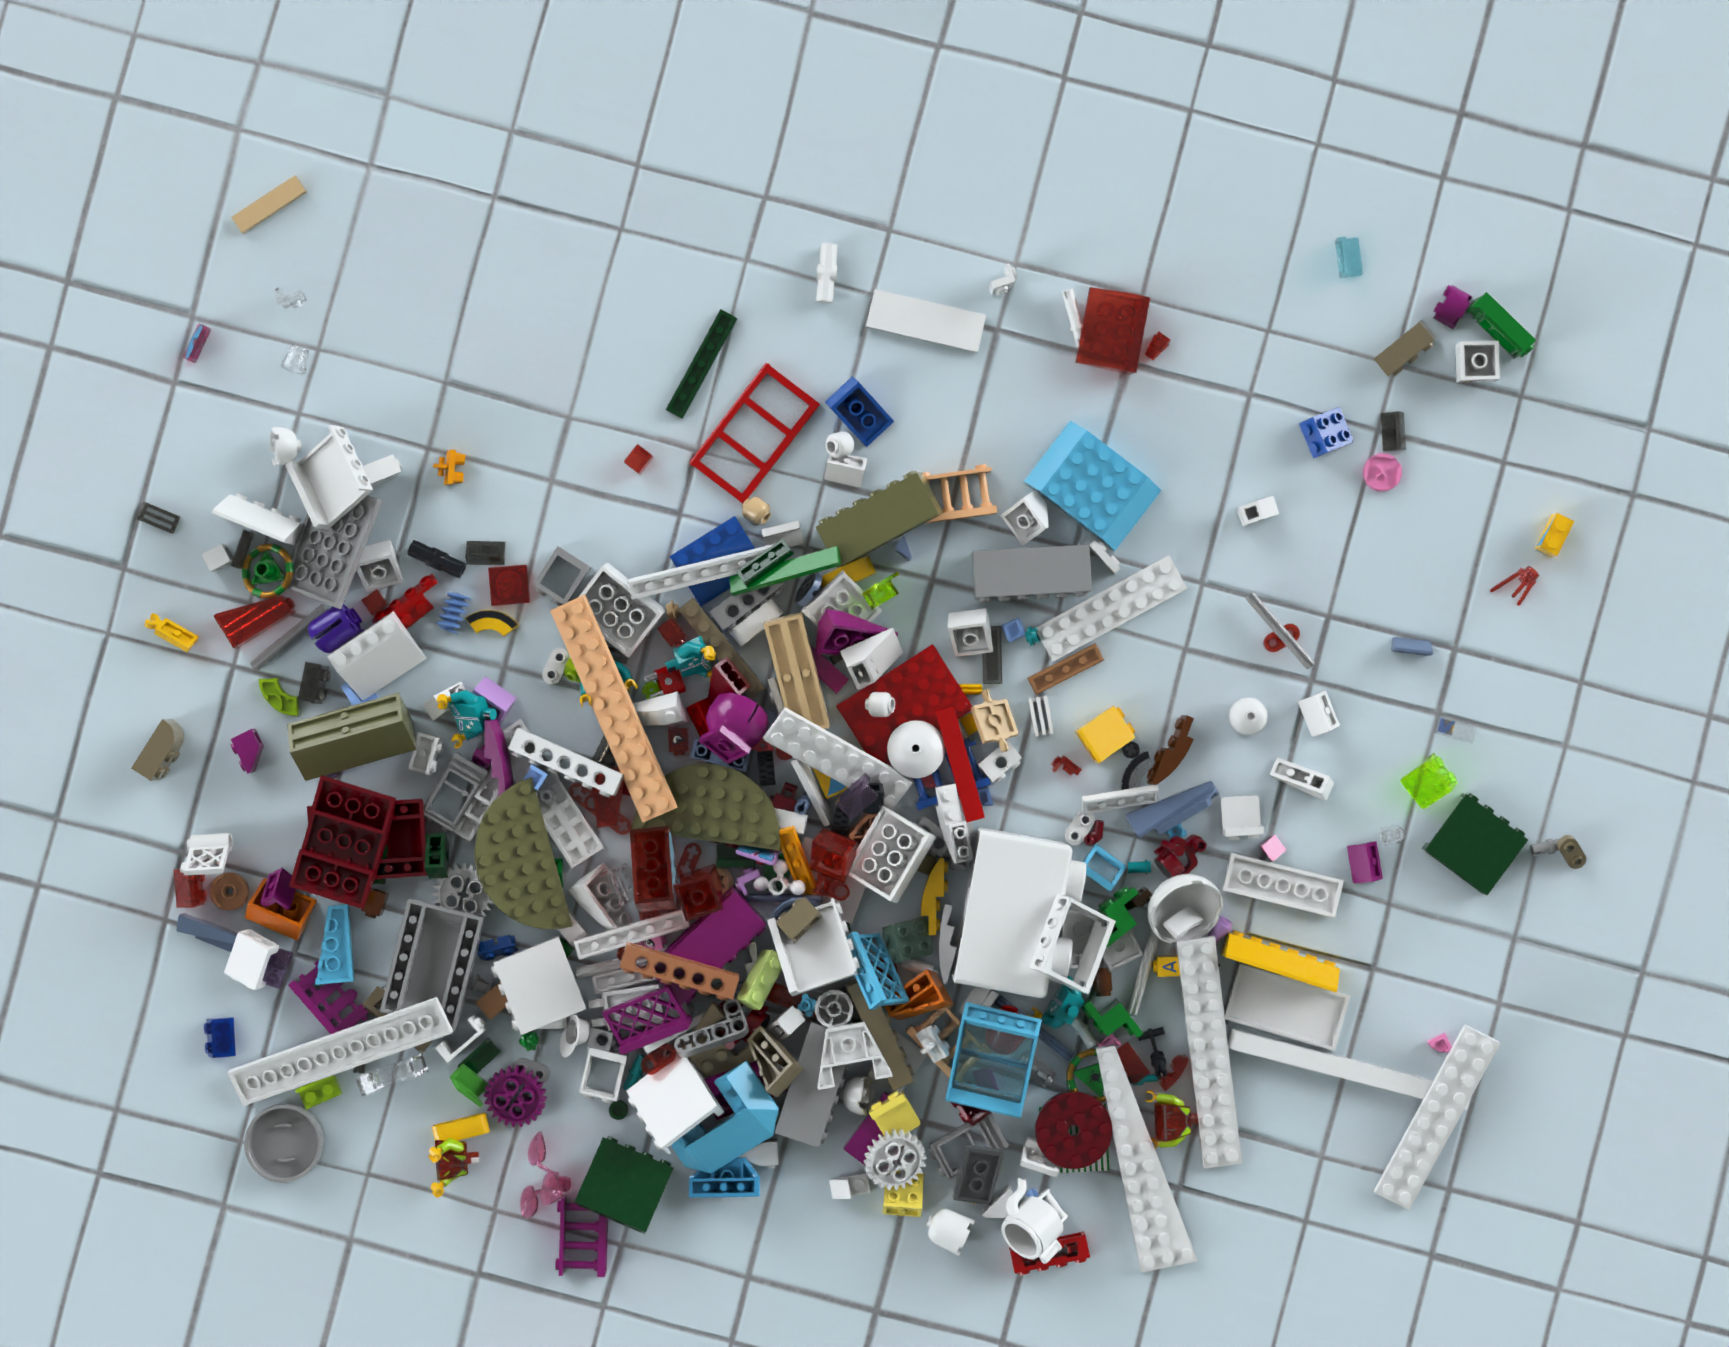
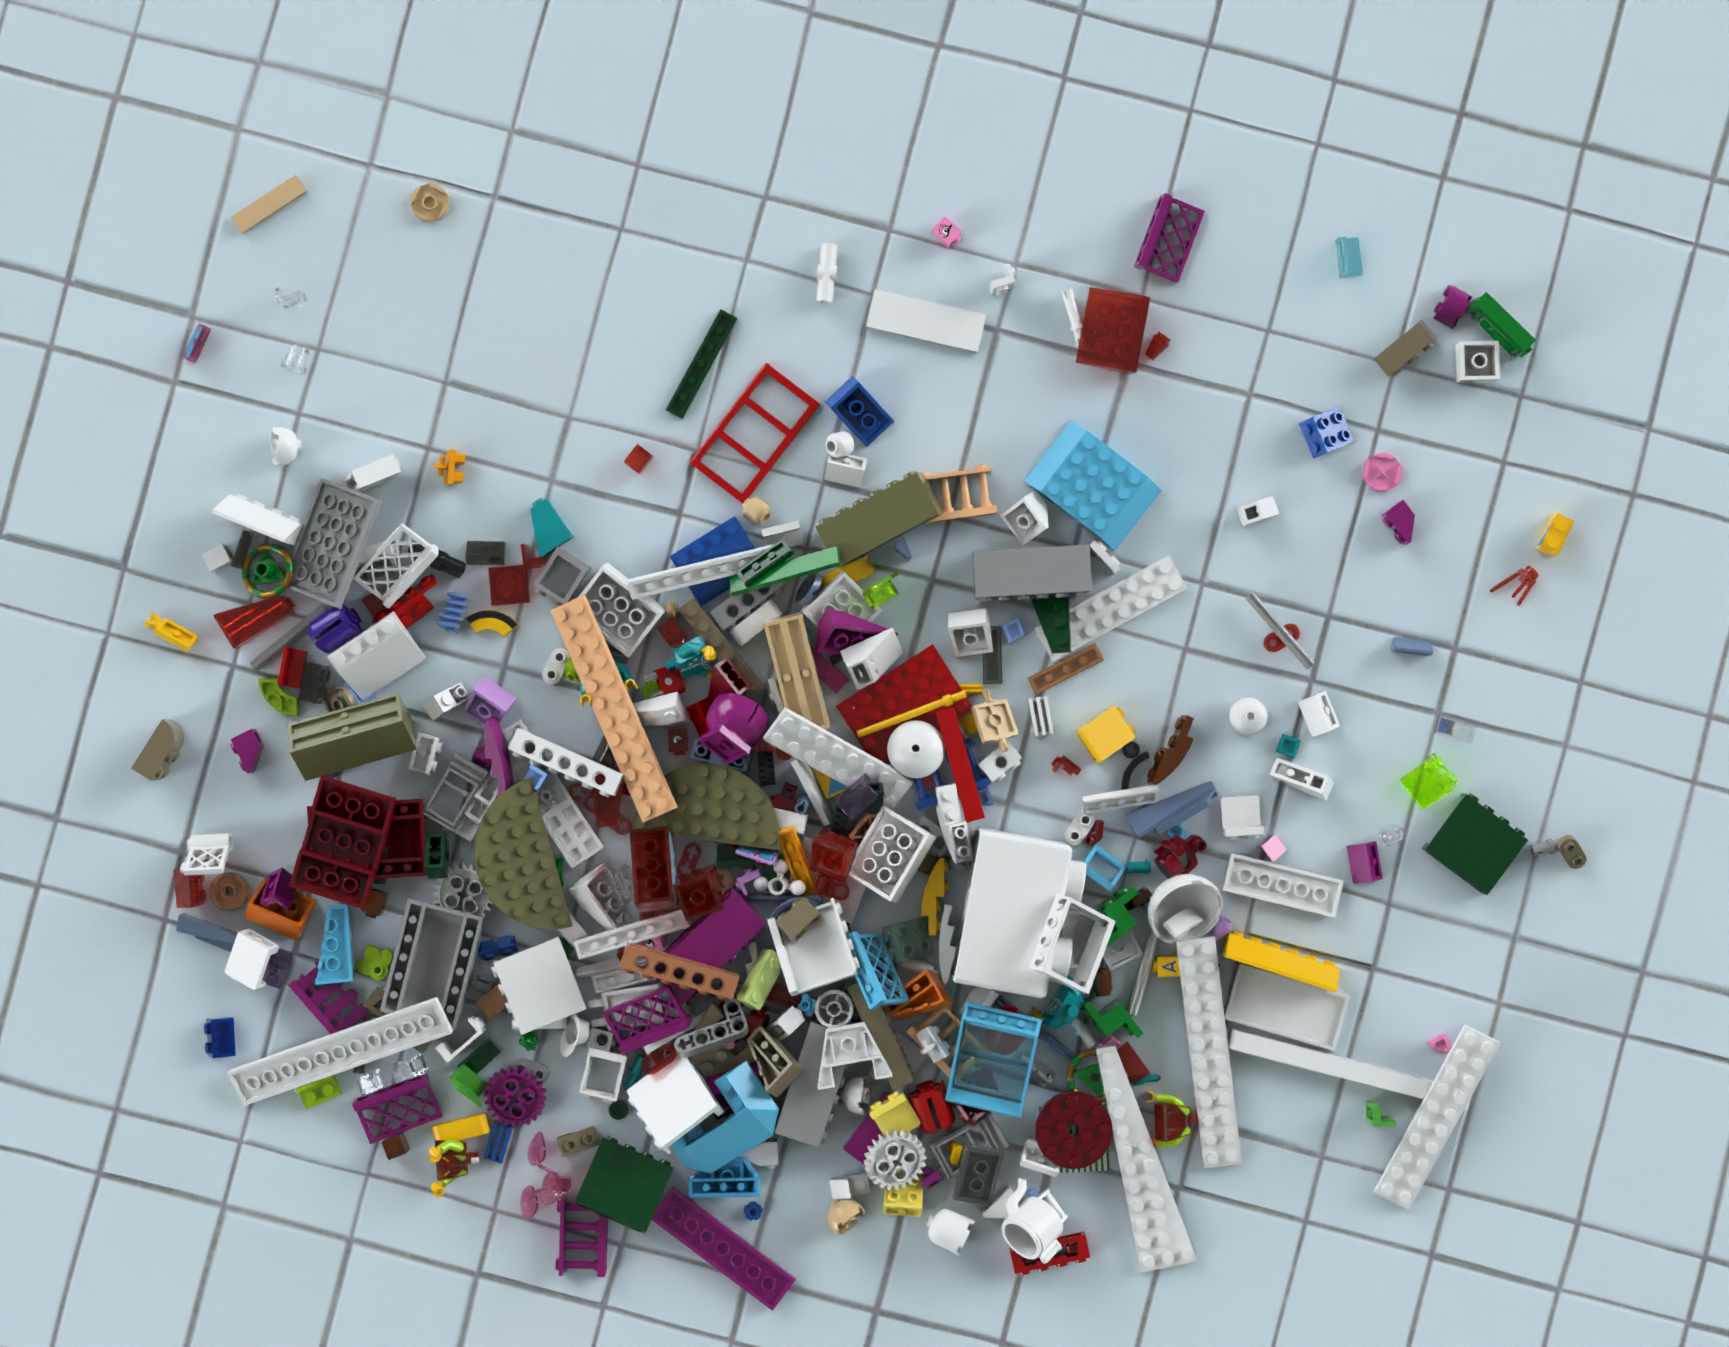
clear smoke tile [137,502,181,534] -> none
light grey brick [244,1103,324,1183] -> none
white panel [285,425,373,530] -> none
teal torso [436,690,497,749] -> none
white head [865,692,895,717] -> none
teal plate [1025,626,1040,646] -> none
black pin [1138,1026,1167,1079] -> none
clear red slope [1159,1054,1189,1092] -> none
clear smoke slope [1381,411,1406,451] -> none
none -> red panel [277,647,308,689]
none -> dark tan tile [324,685,356,712]
none -> magenta fence [352,1072,443,1144]
none -> white fence [353,523,439,609]
none -> lime plate [356,945,393,981]
none -> reddish brown brick [381,1132,410,1160]
none -> tan tile [410,183,449,222]
none -> blue tile [484,1121,513,1164]
none -> clear red panel [520,544,547,569]
none -> teal slope [530,498,574,559]
none -> dark tan plate [557,1126,600,1157]
none -> magenta plate [651,1186,796,1311]
none -> blue plate [744,1201,763,1221]
none -> tan cylinder [827,1199,866,1236]
none -> yellow bar [857,690,967,738]
none -> red cylinder [907,1079,955,1134]
none -> magenta tile [922,1165,944,1189]
none -> bright pink brick [932,216,962,249]
none -> yellow tile [947,1140,962,1165]
none -> dark green wing [1031,596,1071,654]
none -> magenta fence [1134,193,1205,283]
none -> teal tile [1275,734,1301,758]
none -> bright green panel [1366,1101,1396,1126]
none -> magenta slope [1382,500,1415,545]

